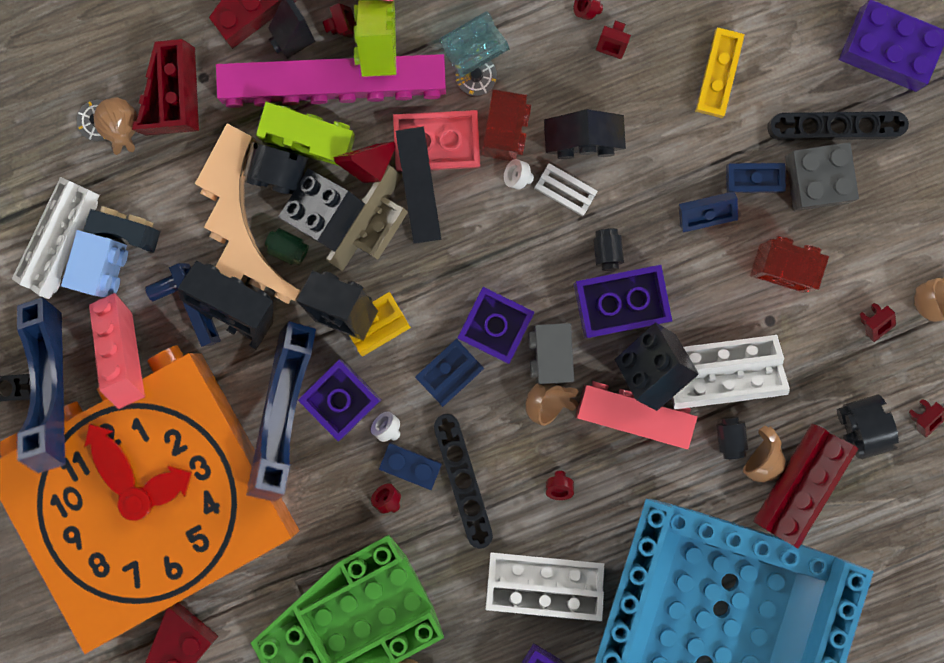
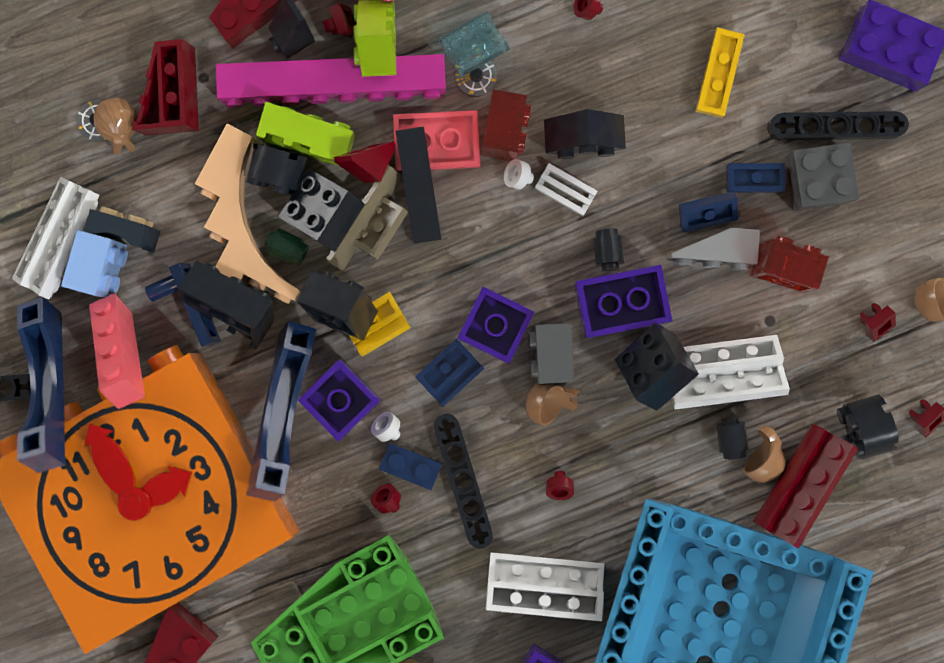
coral brick [575,381,698,449] -> none
dark red tile [595,20,631,60] -> none
none -> light grey slope [667,228,760,271]

